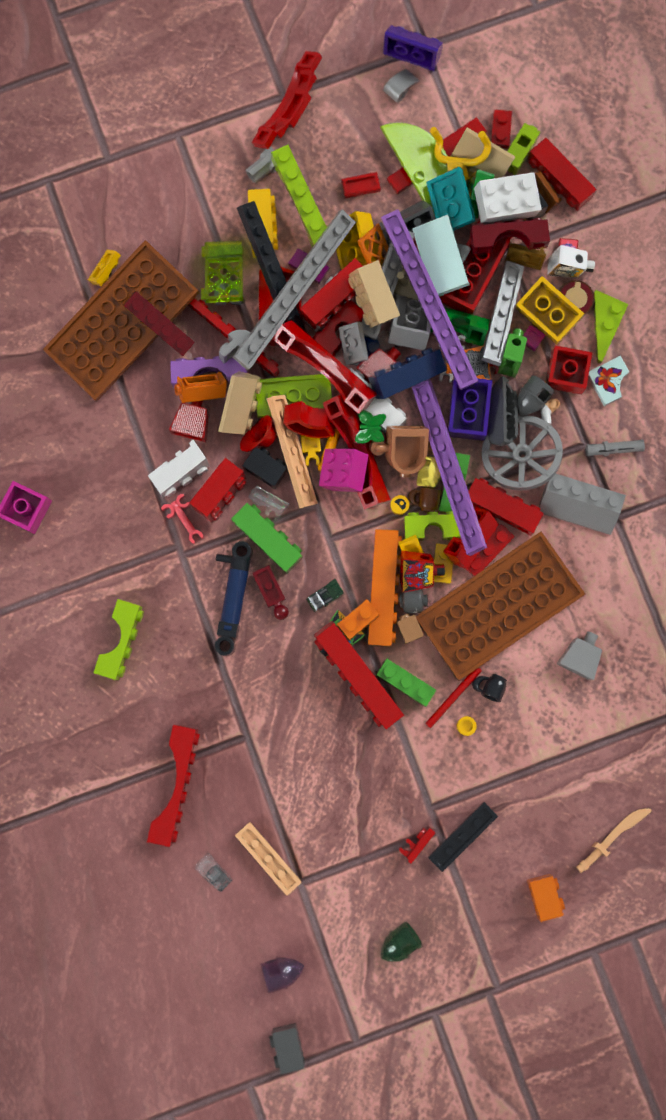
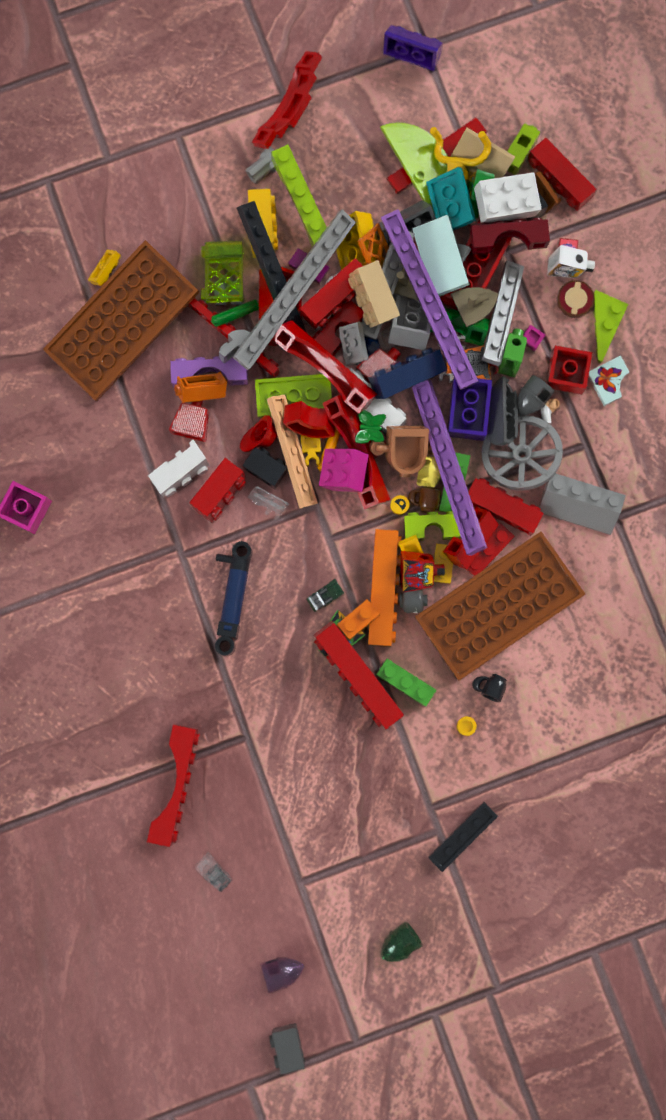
lime arch [93,599,144,681] -> none
dark red arch [123,291,195,356] -> none
coral bar [161,494,204,544] -> none
tan slope [218,371,262,435] -> none
bright green brick [231,503,303,574] -> none
light nougat plate [235,822,302,896] -> none
dark red plate [252,565,289,620] -> none
red tile [341,172,381,199] -> none
light grey panel [383,69,419,103] -> none
medium nougat brick [396,613,424,644] -> none
red plate [399,826,436,864] -> none
red bar [425,667,482,728] -> none
red plate [491,109,512,149] -> none
pearl gold plate [505,242,546,270] -> none
yellow brick [516,276,585,345] -> none
orange brick [527,874,565,922] -> none
light grey torso [557,631,602,680] -> none
light nougat sword [576,809,652,873] -> none
light grey pin [585,439,645,457] -> none
none -> green axle [211,299,259,327]
none -> dark tan shield [451,287,498,327]

